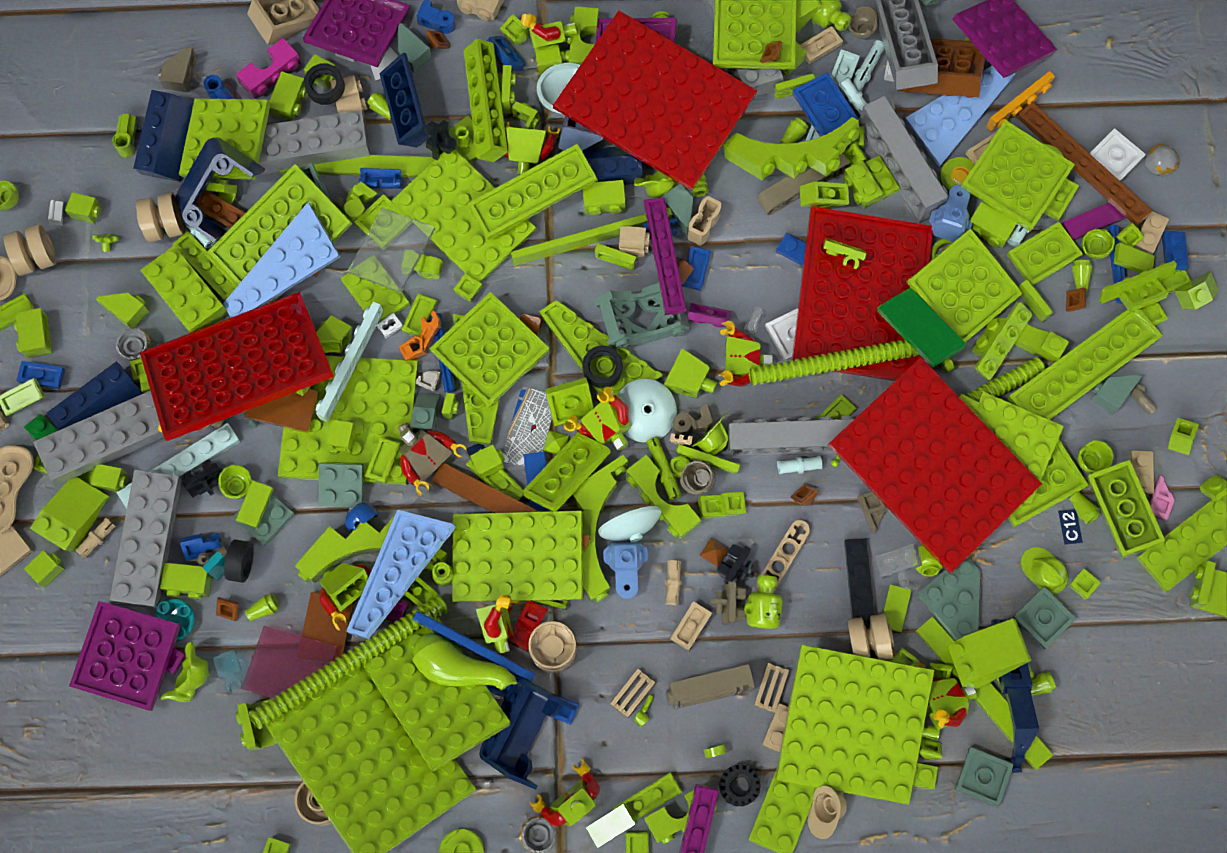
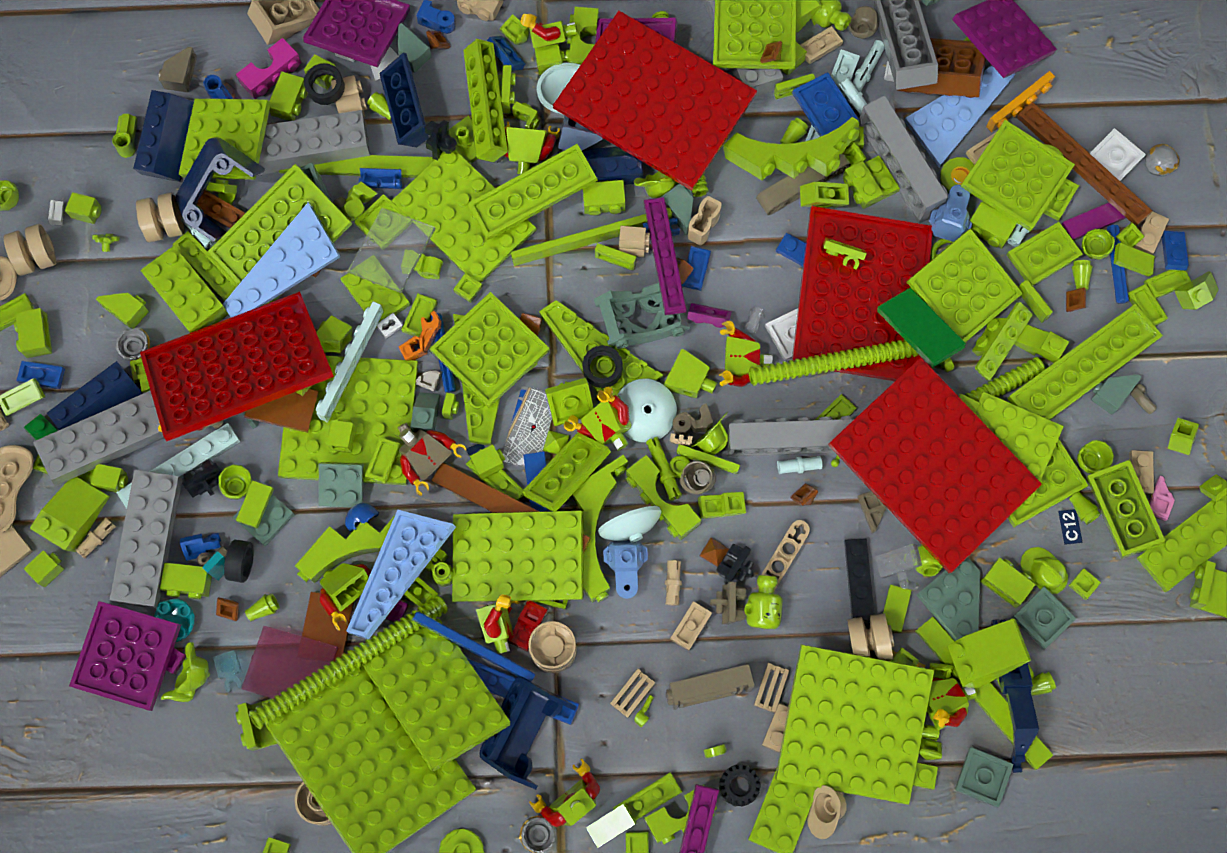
lime animal [412,633,517,690] -> none
lime bracket [1098,261,1177,313] -> none
none -> lime piece [980,557,1036,608]

